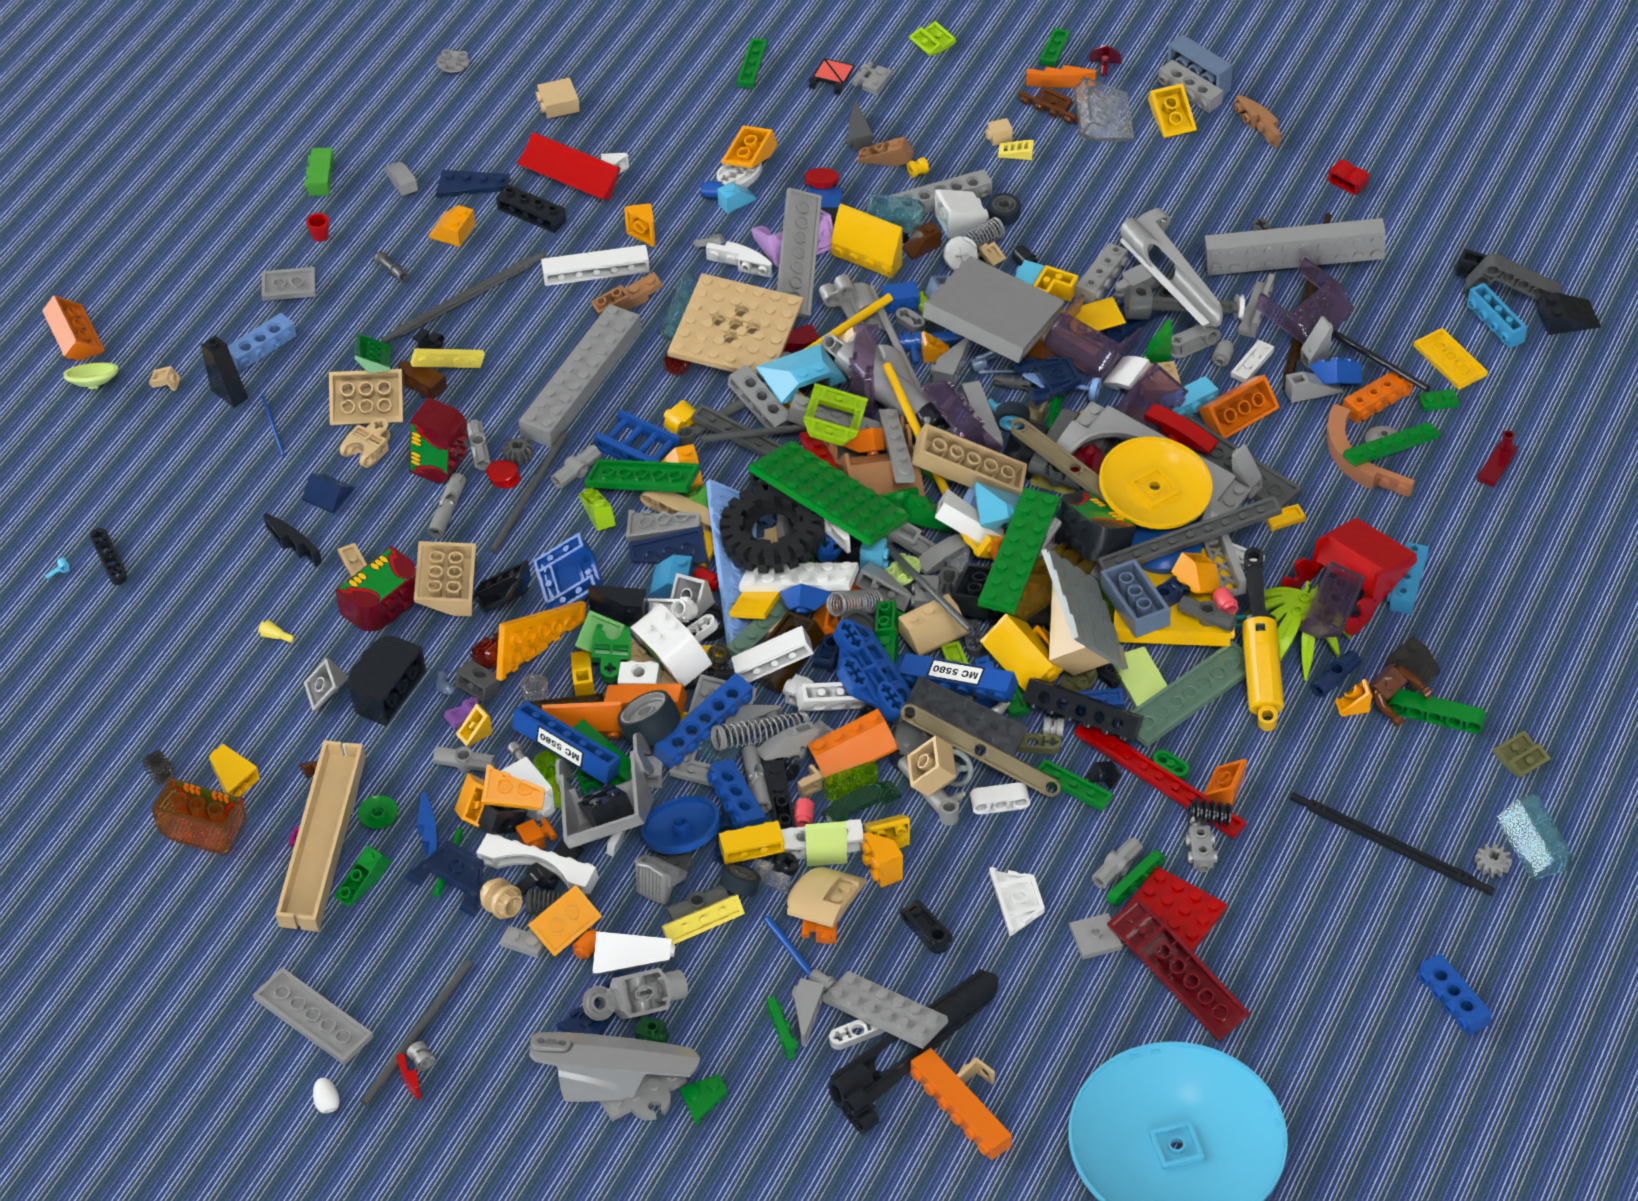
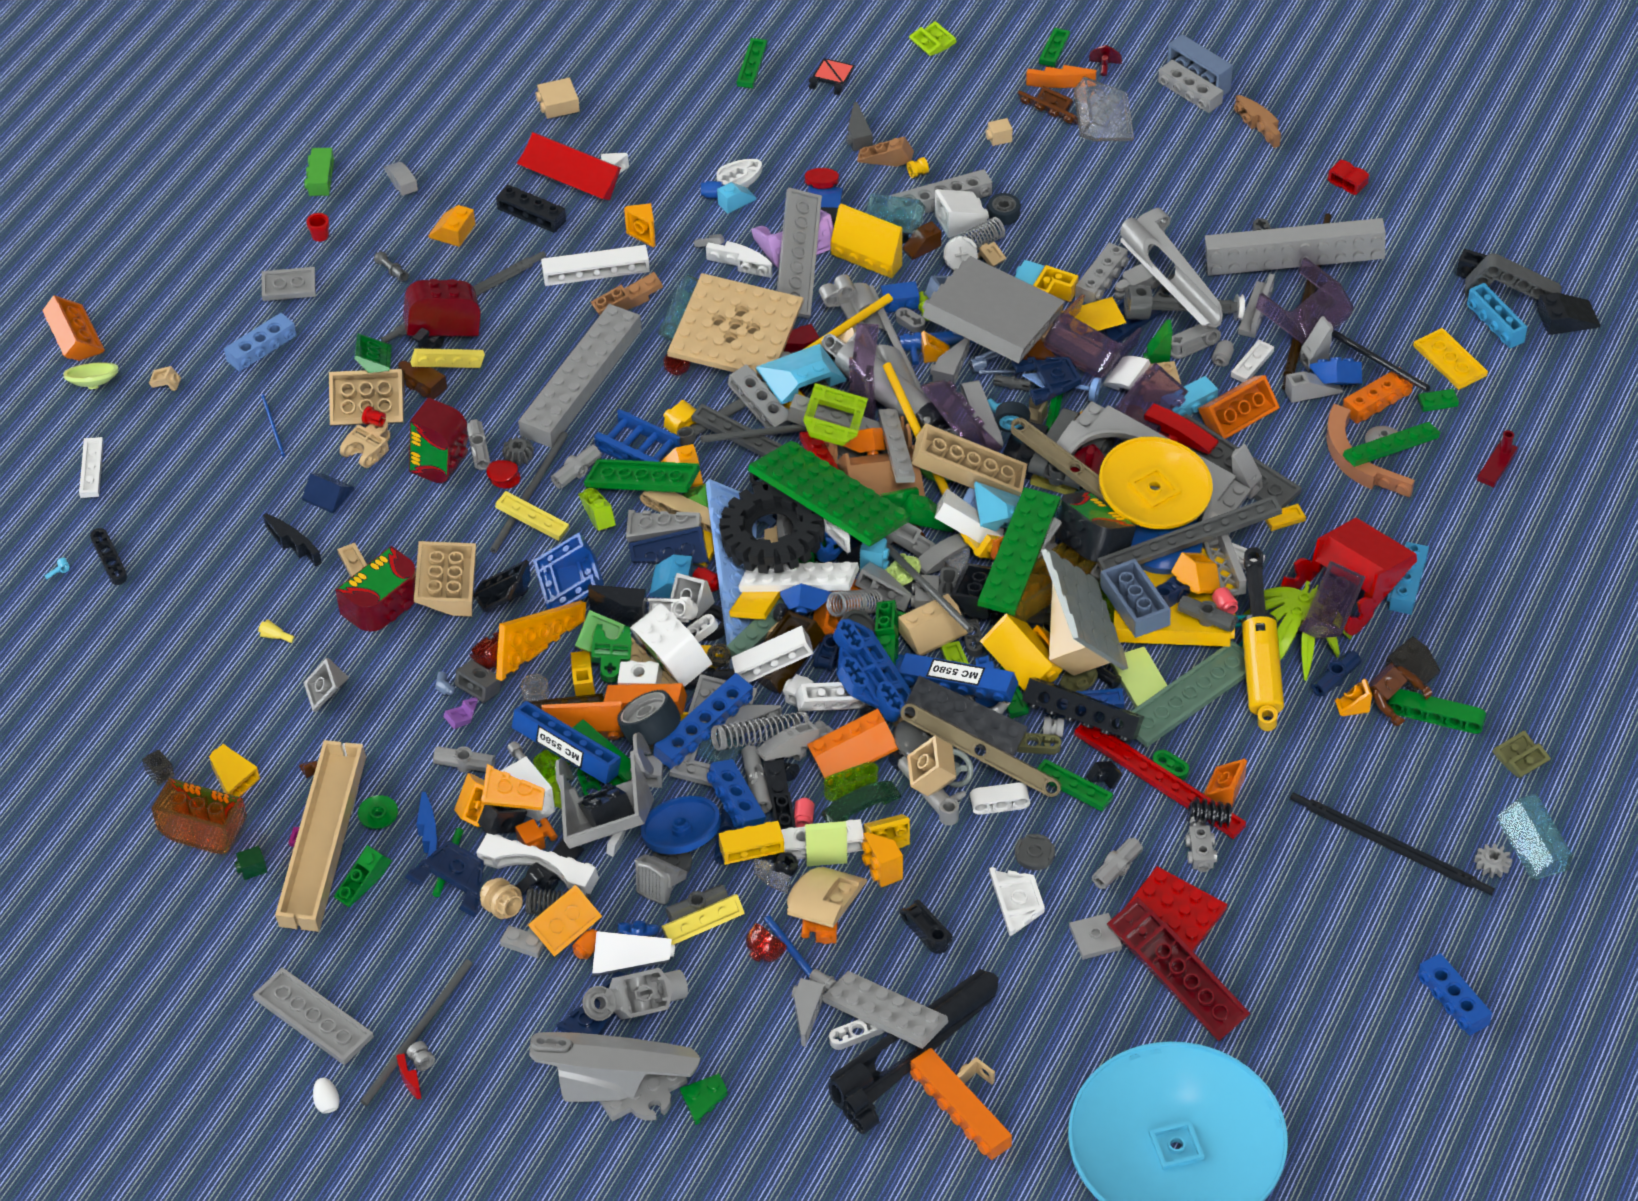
black slope [201,335,248,408] -> none
black brick [348,636,426,726] -> none
light grey piece [427,473,466,539] -> none
light grey dish [436,49,470,73] -> none
dark blue wing [436,170,510,198] -> none
yellow slope [456,704,492,747] -> none
dark green brick [634,1016,669,1043] -> none
black wheel [720,863,761,896] -> none
light orange slope [721,125,778,168] -> none
green plate [766,996,798,1060] -> none
tan bracket [798,764,824,798] -> none
light grey plate [852,61,893,95] -> none
light yellow slope [998,140,1034,160] -> none
black brick [1012,245,1038,266] -> none
green beam [1107,849,1166,907] -> none
yellow slope [1148,83,1197,138] -> none
none -> white plate [79,437,104,498]
none -> dark green brick [234,846,268,880]
none -> red bush [362,406,386,427]
none -> dark red brick [403,279,481,336]
none -> light yellow plate [495,491,569,541]
none -> blue dish [617,920,659,937]
none -> clear red cylinder [746,923,788,962]
none -> black piece [773,603,789,621]
none -> dark grey tile [1015,834,1055,870]

